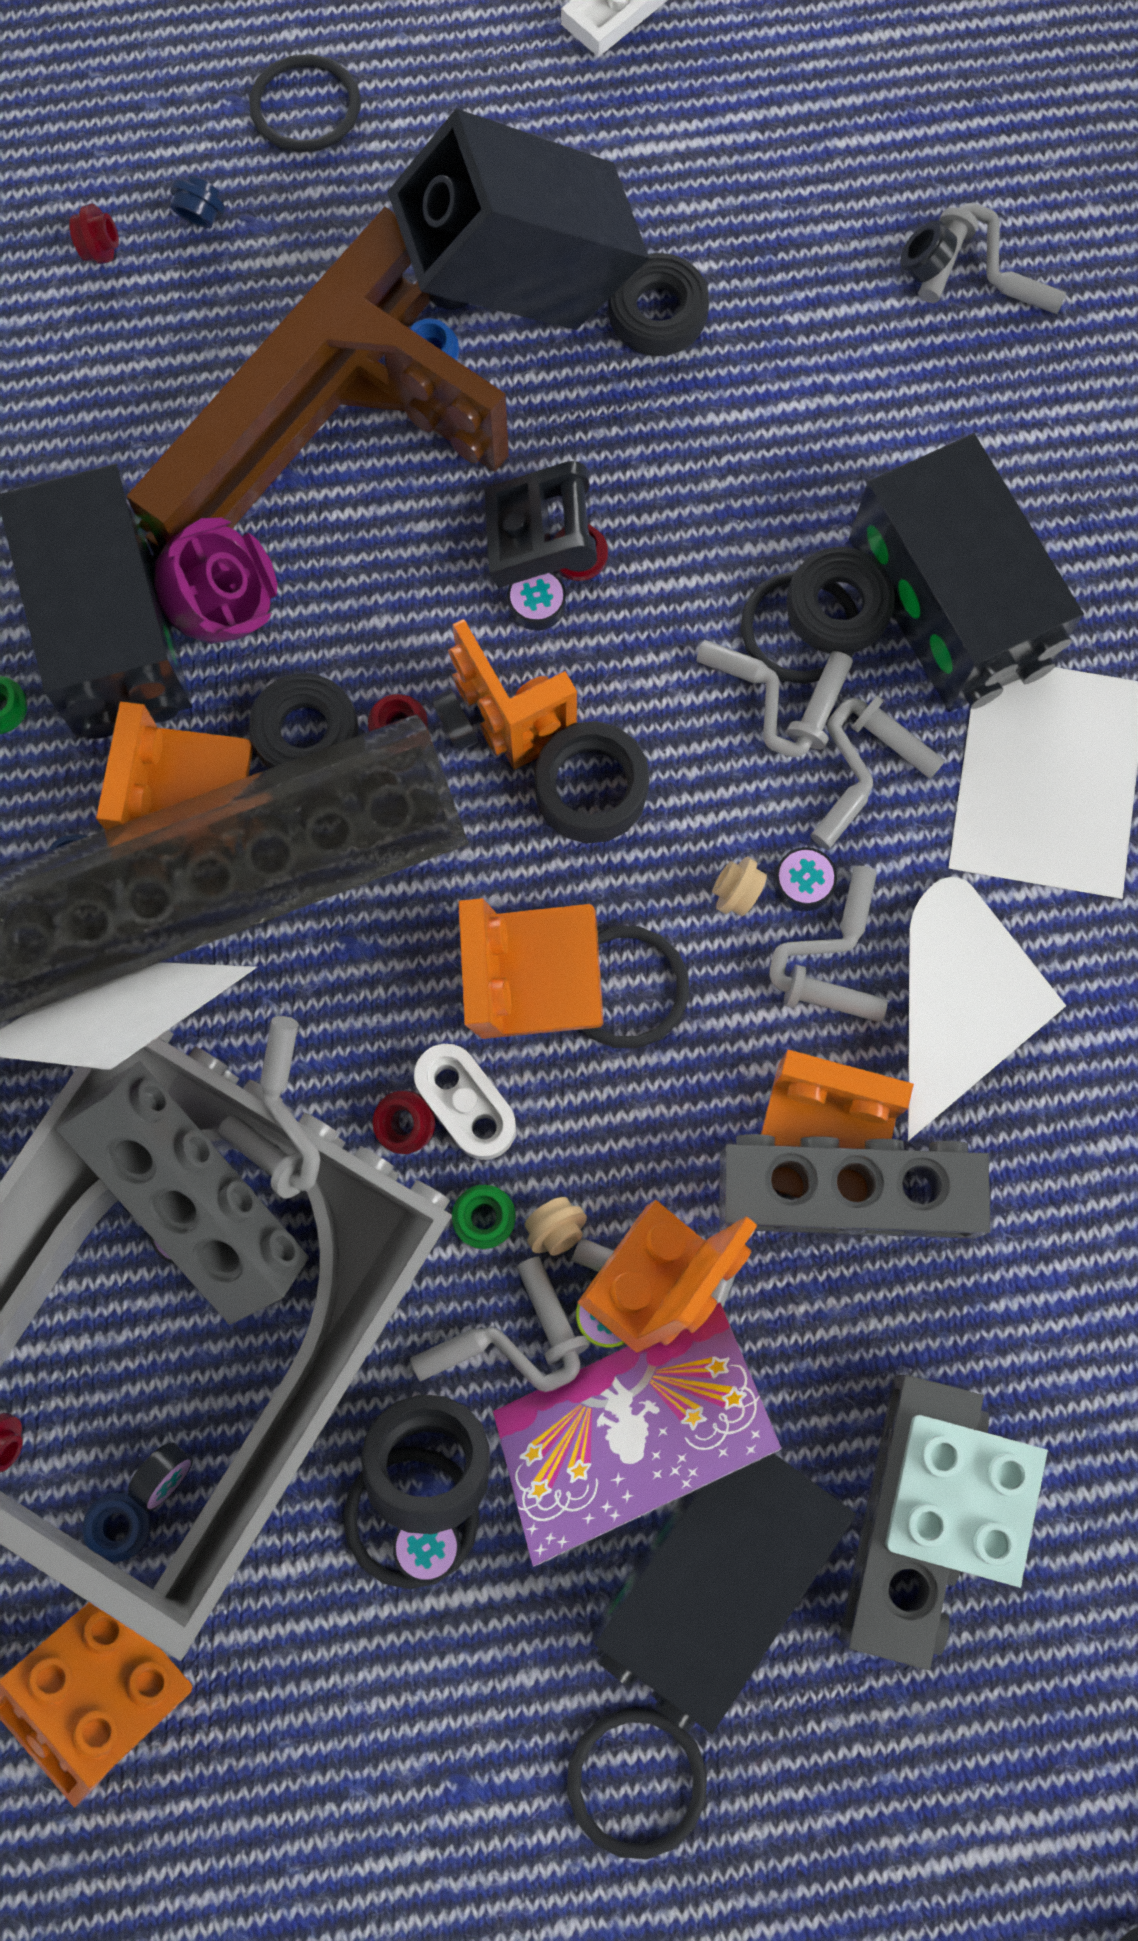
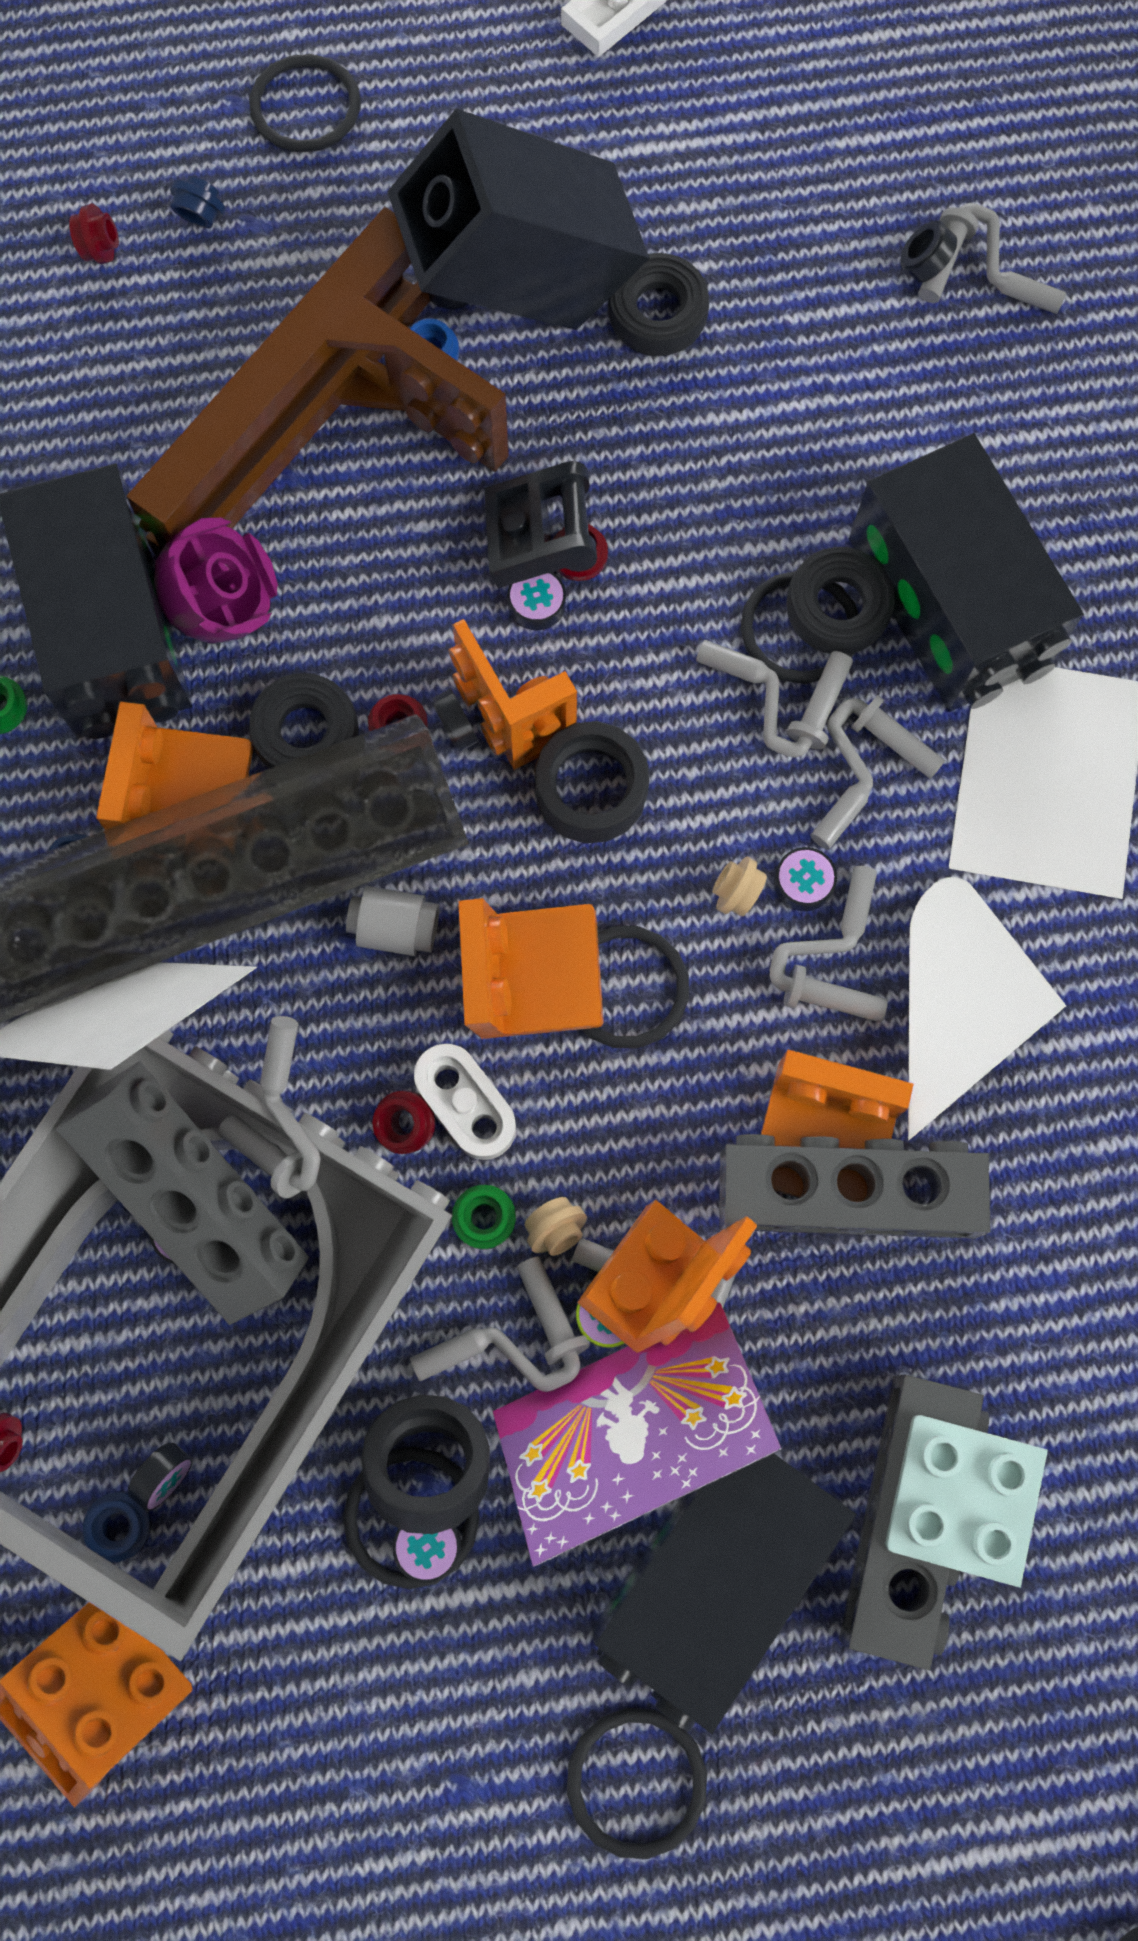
none -> light grey brick [346,886,440,956]

